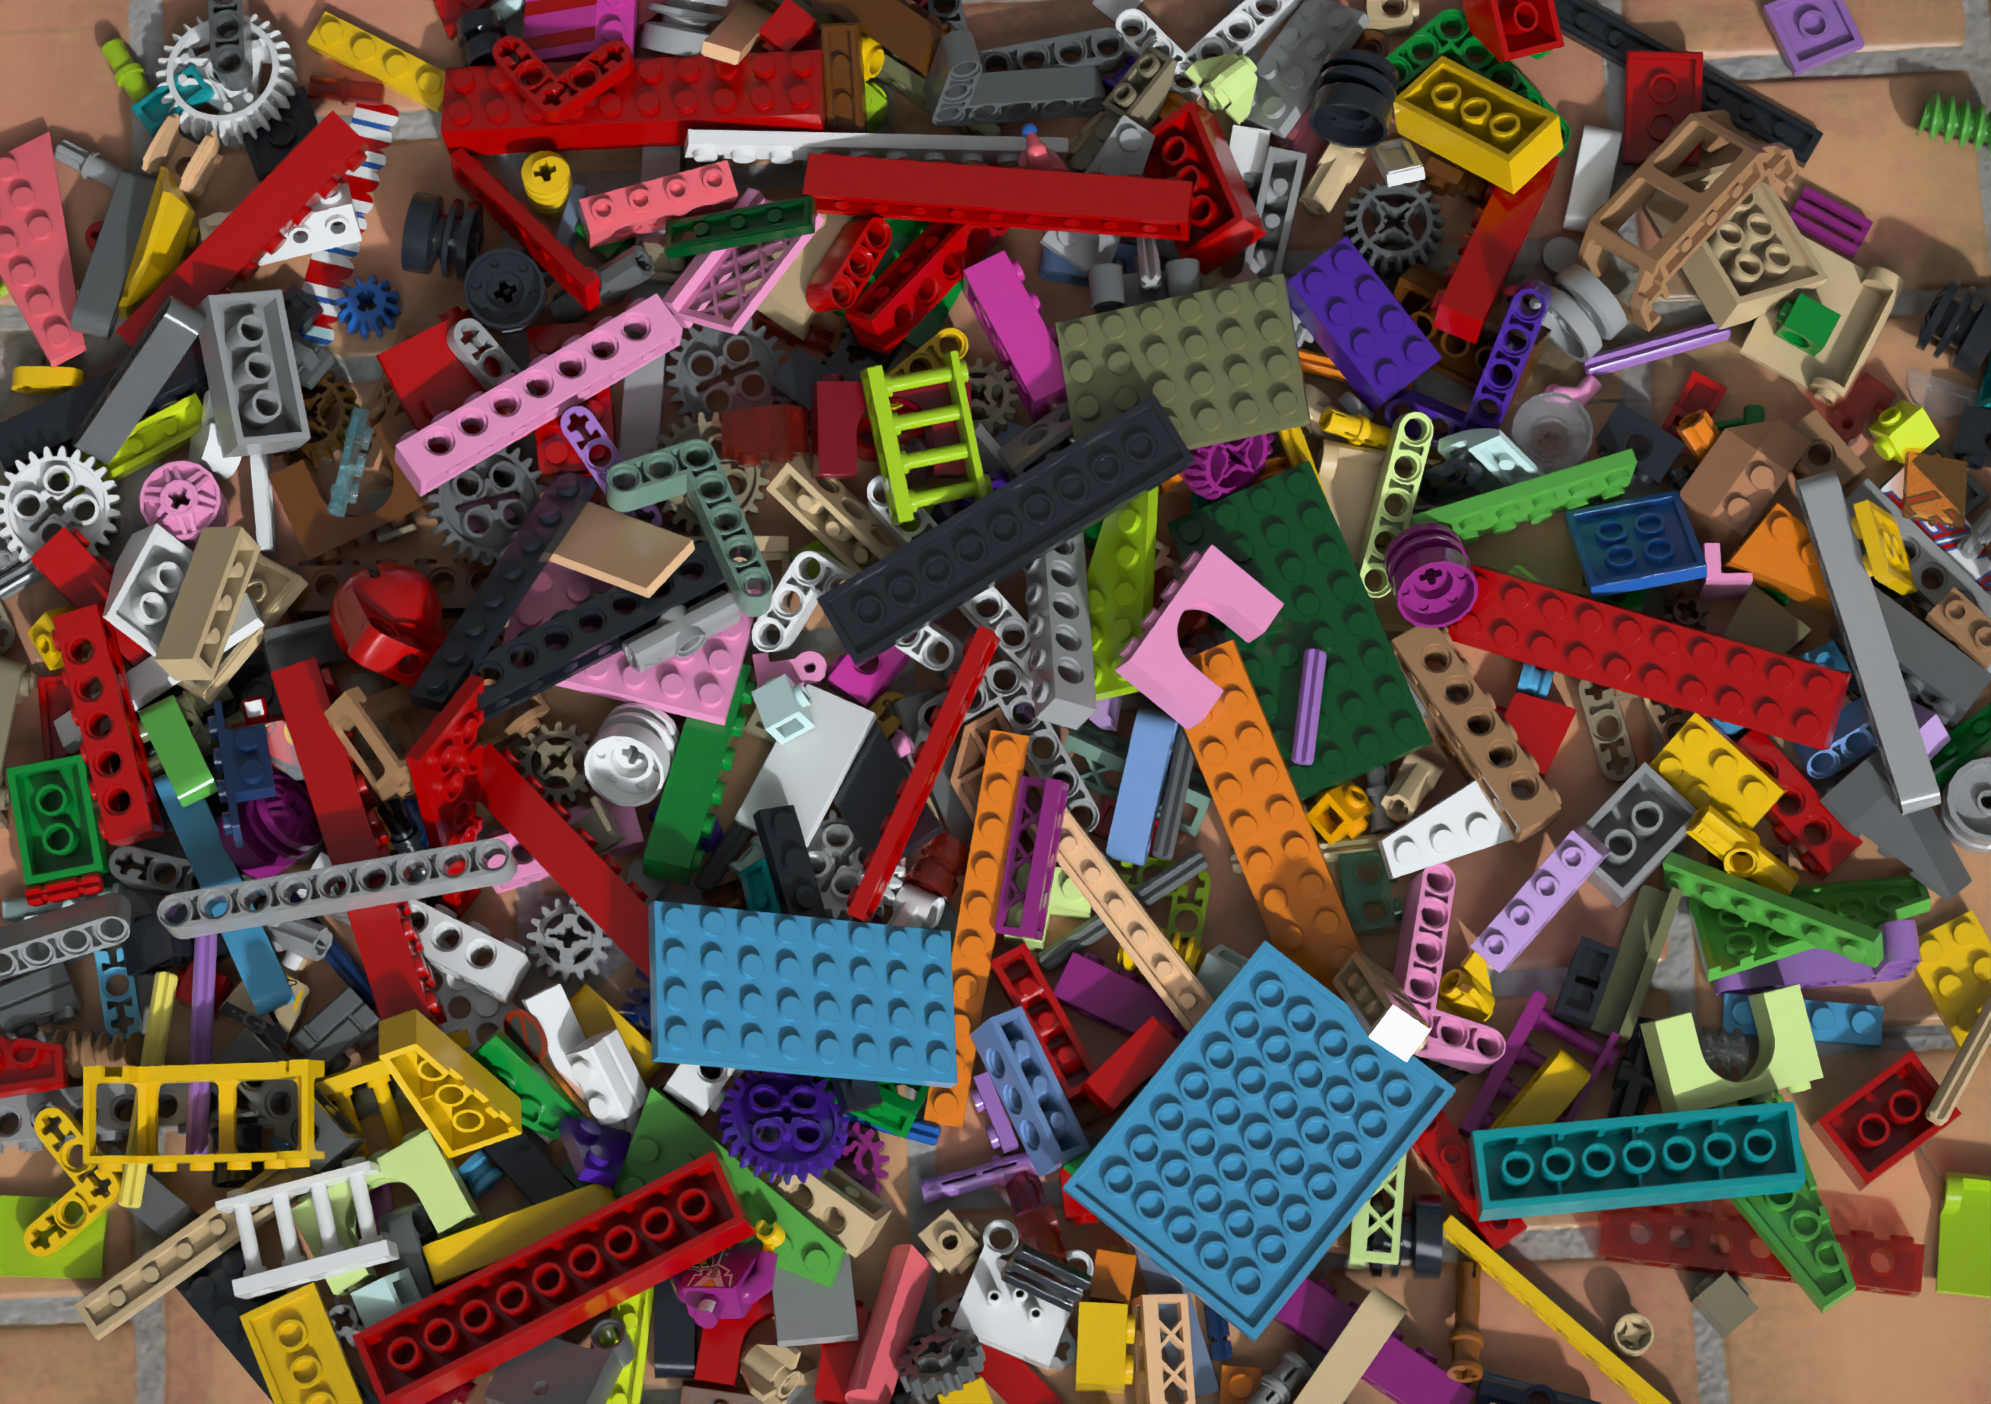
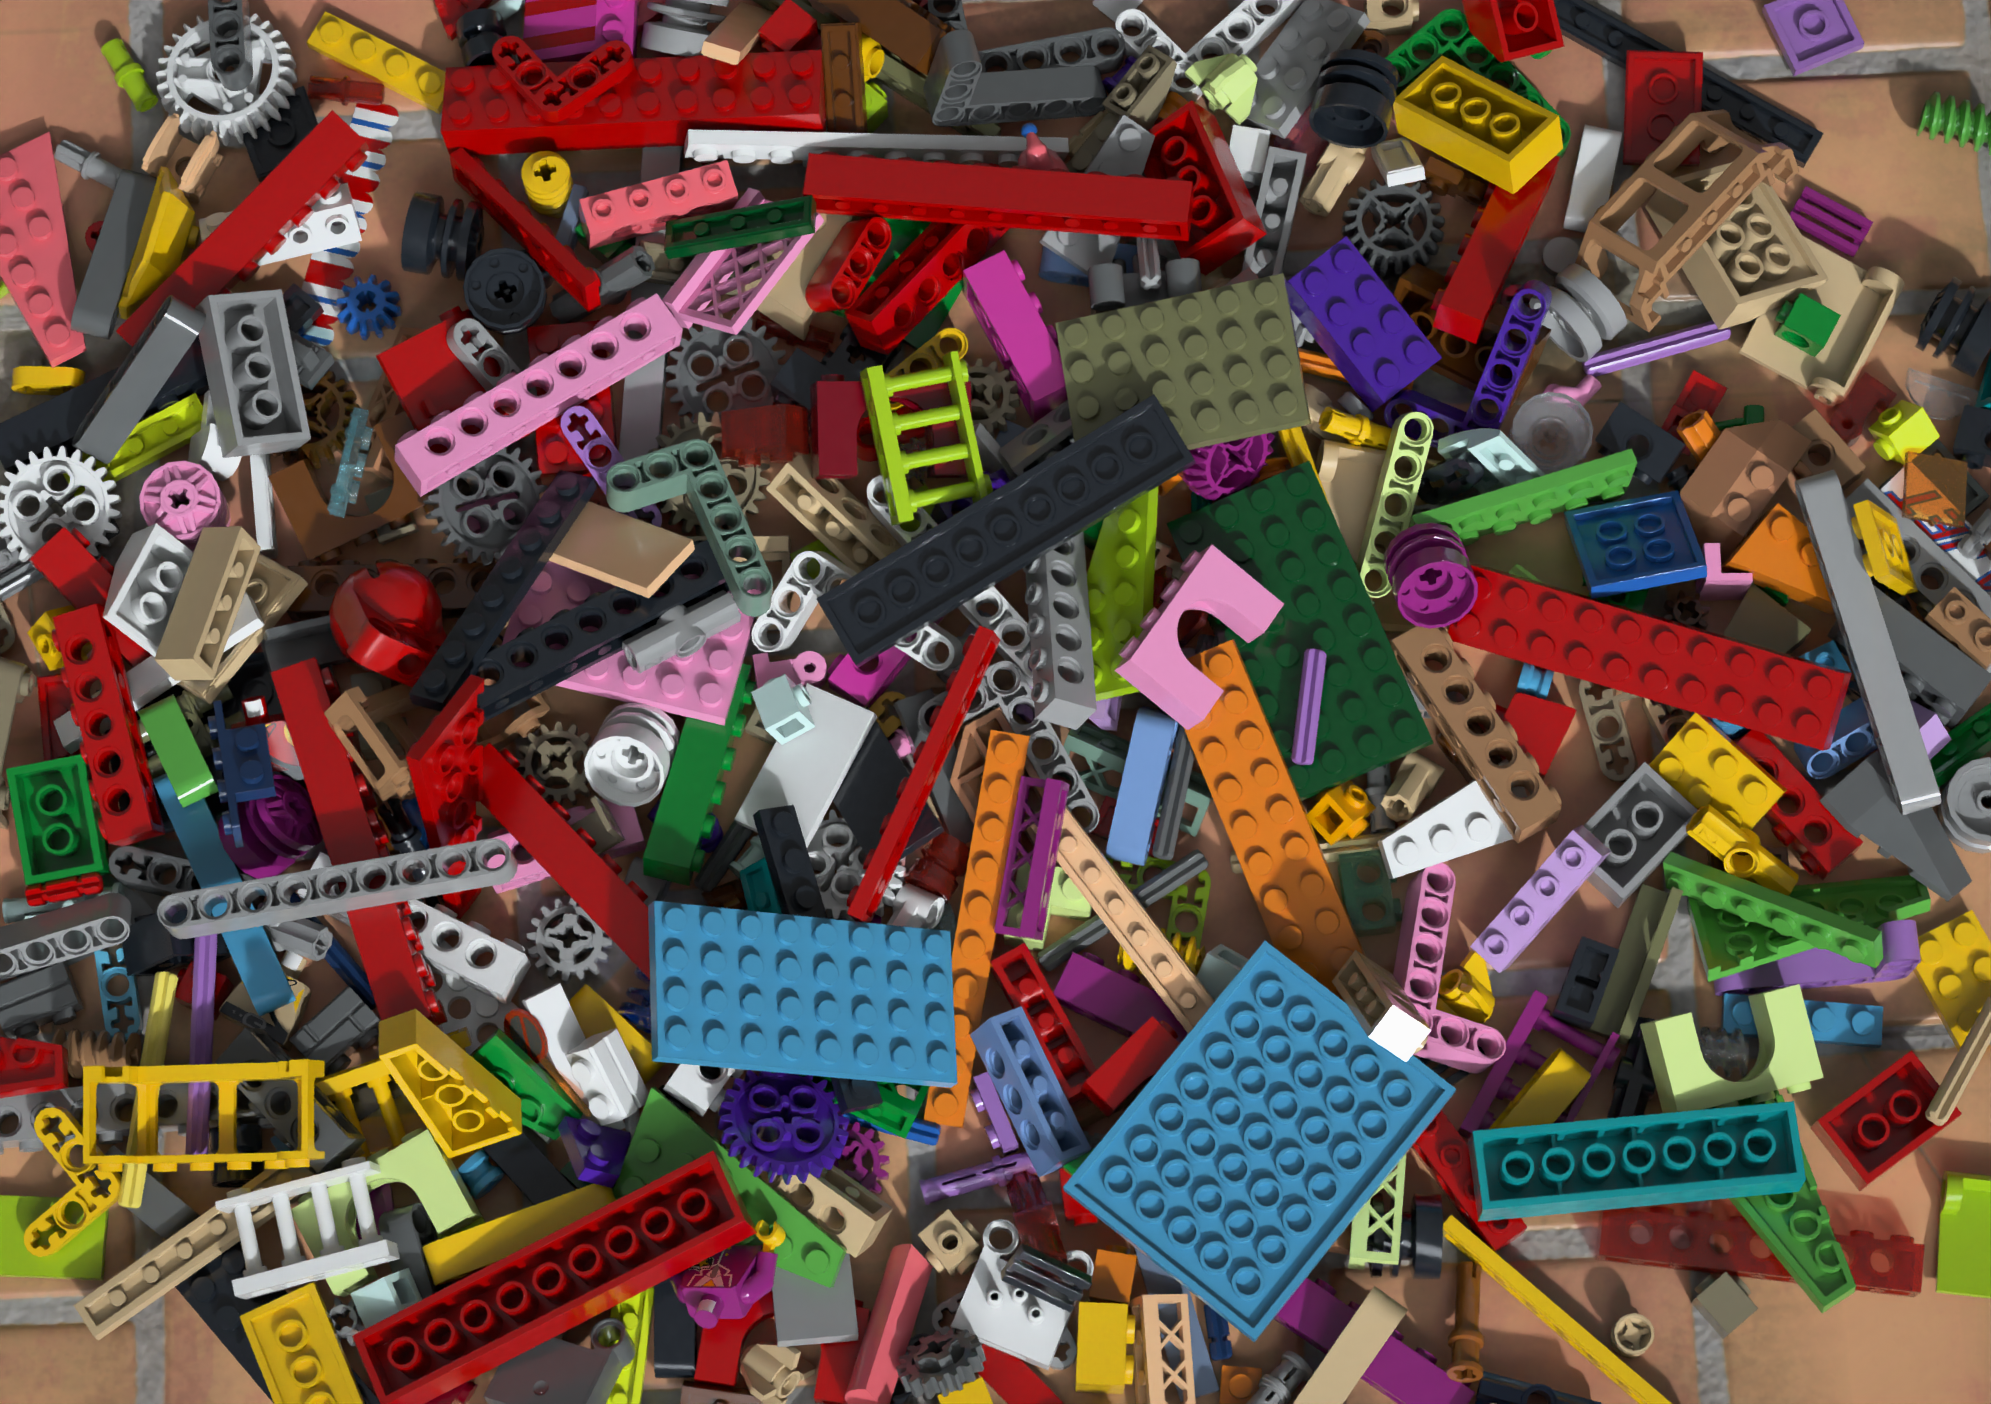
teal tile [130,64,215,139] -> none

